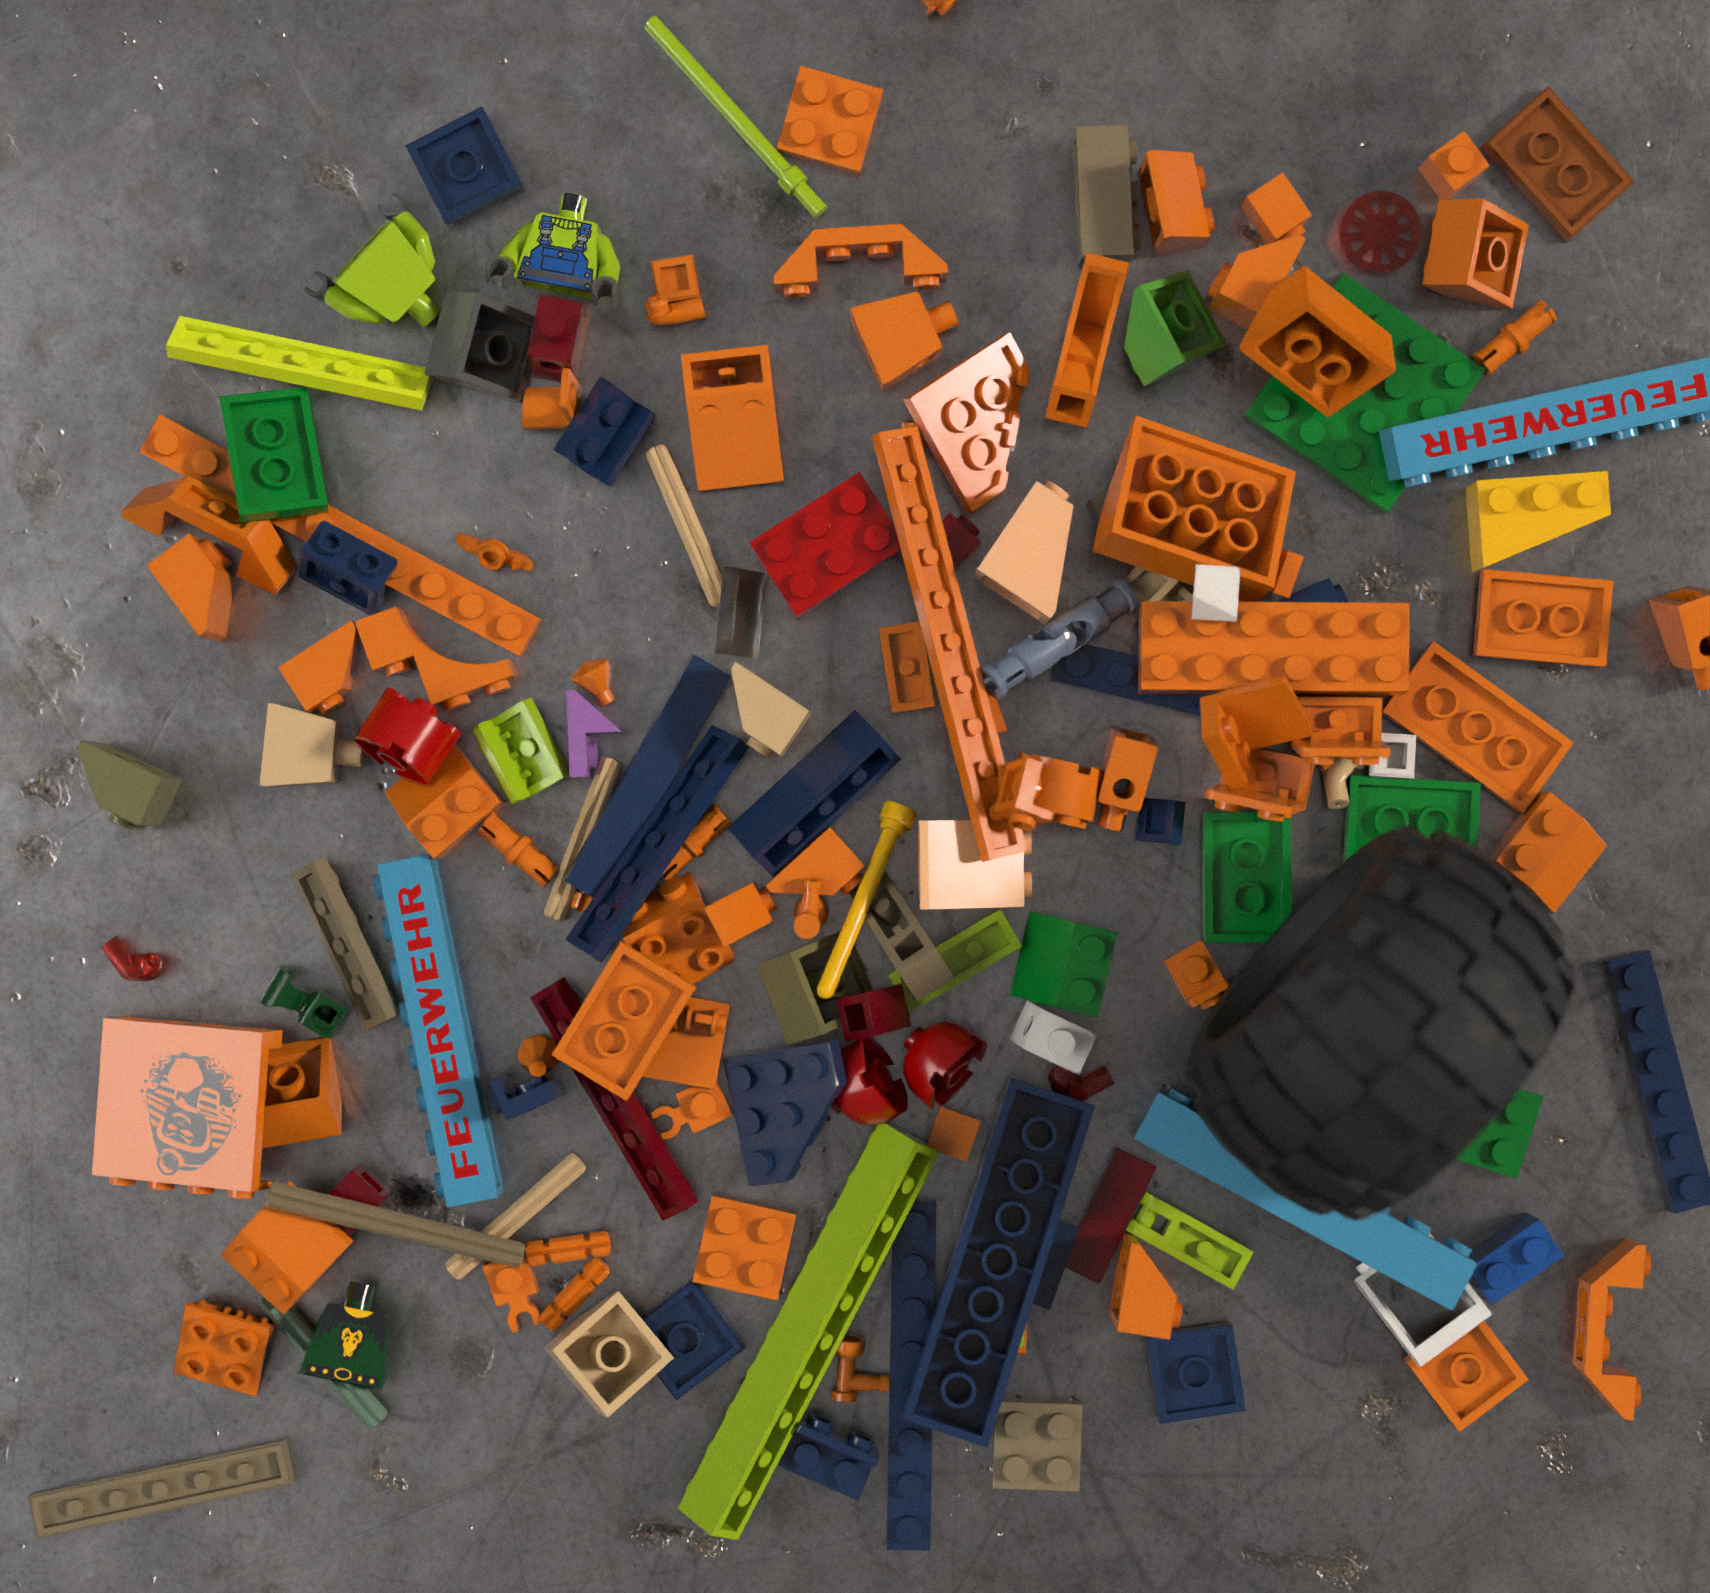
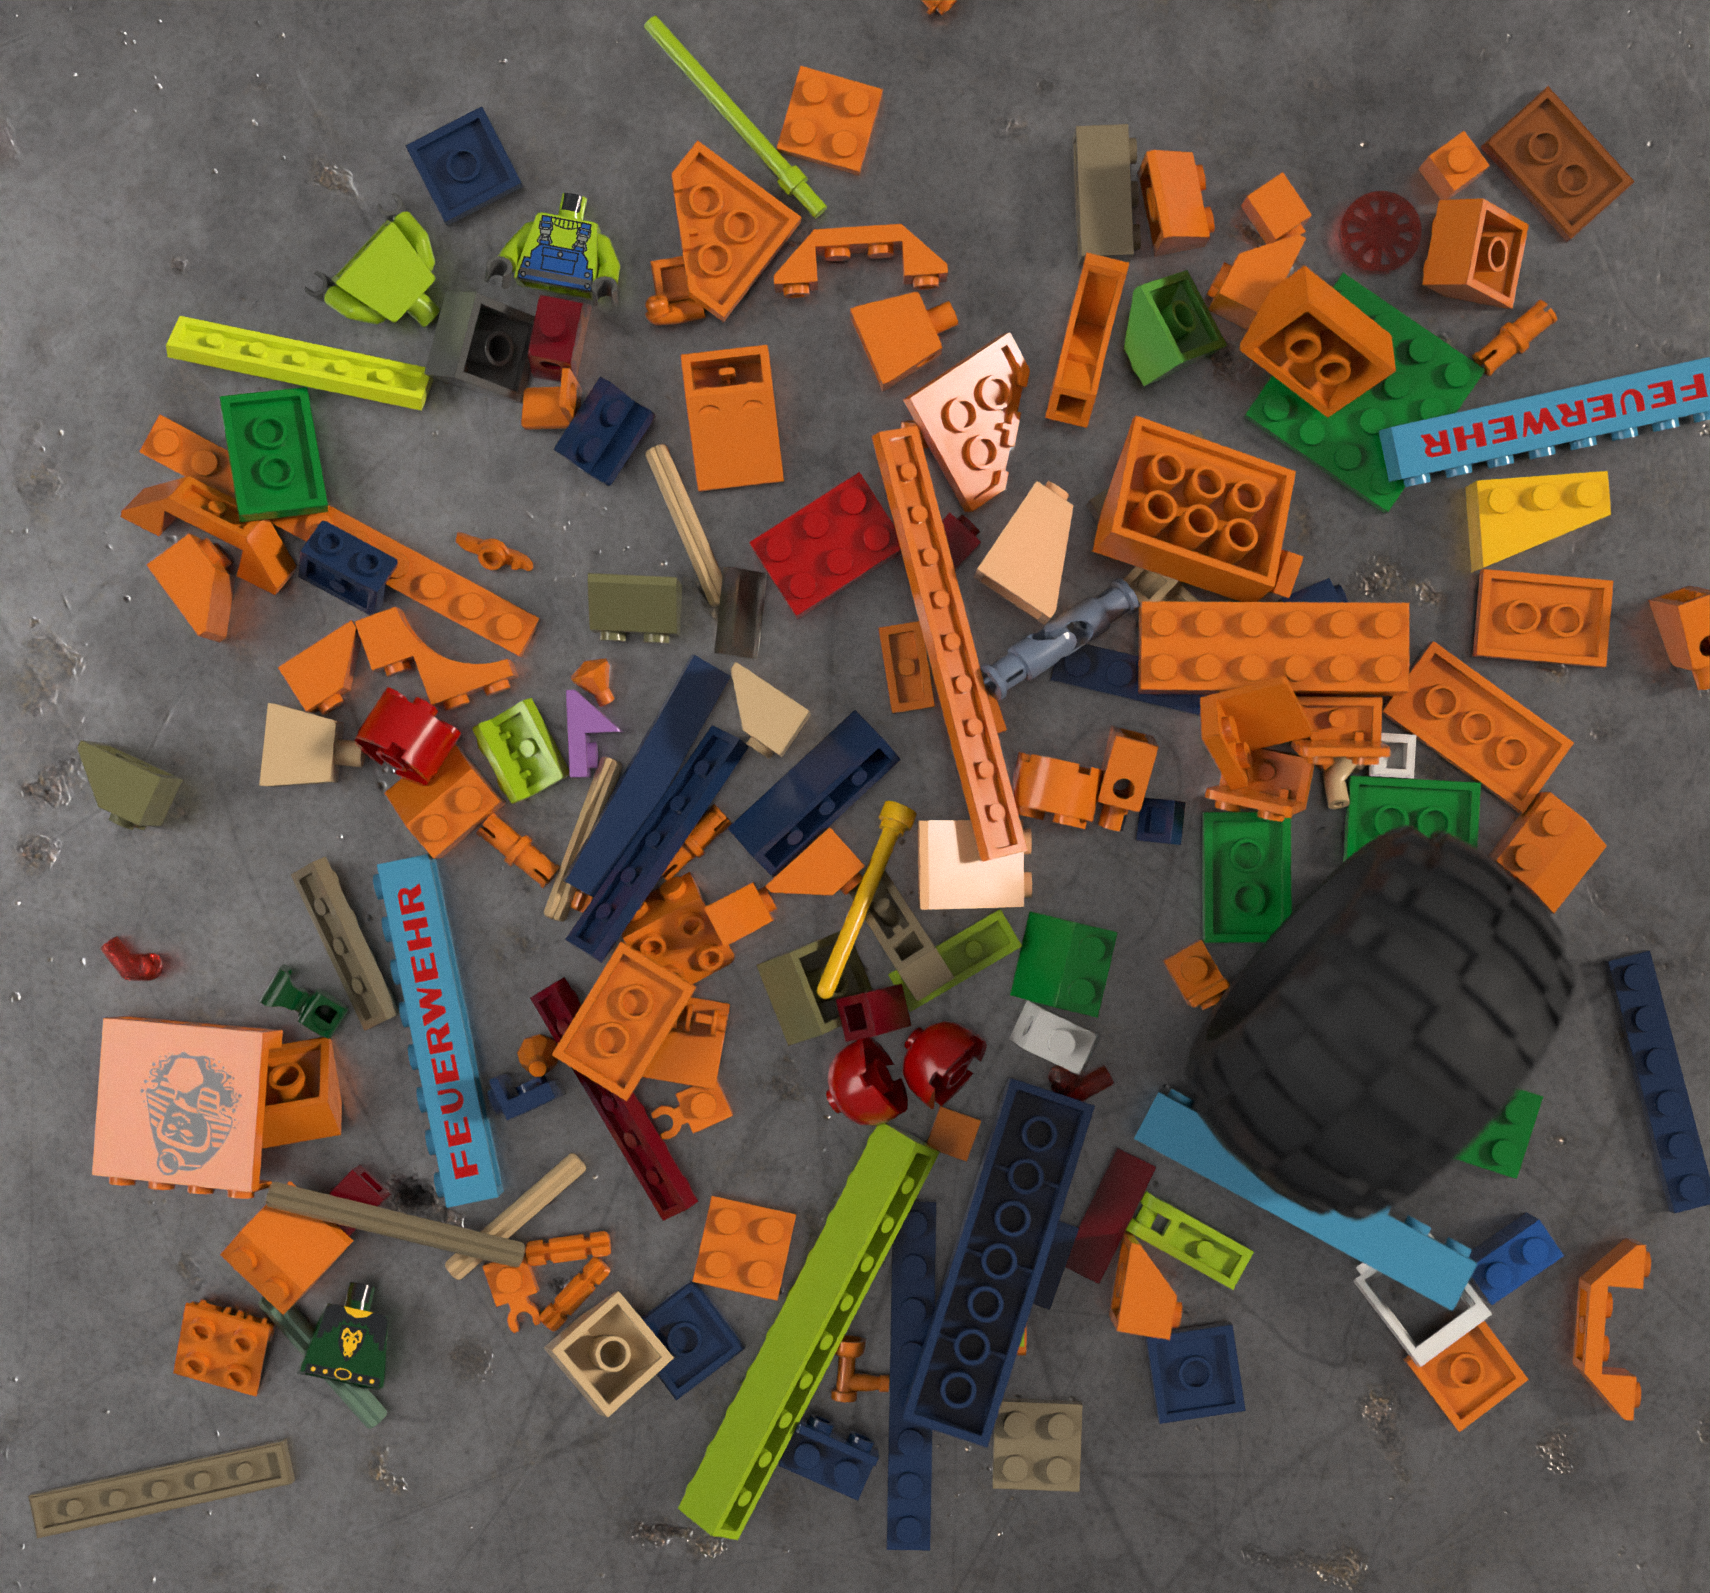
dark blue plate [723,1039,847,1187] -> none
orange piece [794,877,829,939] -> none
orange bracket [994,757,1054,830] -> none
white slope [1191,564,1240,622] -> none
none -> olive slope [588,573,682,644]
none -> orange plate [671,140,802,322]

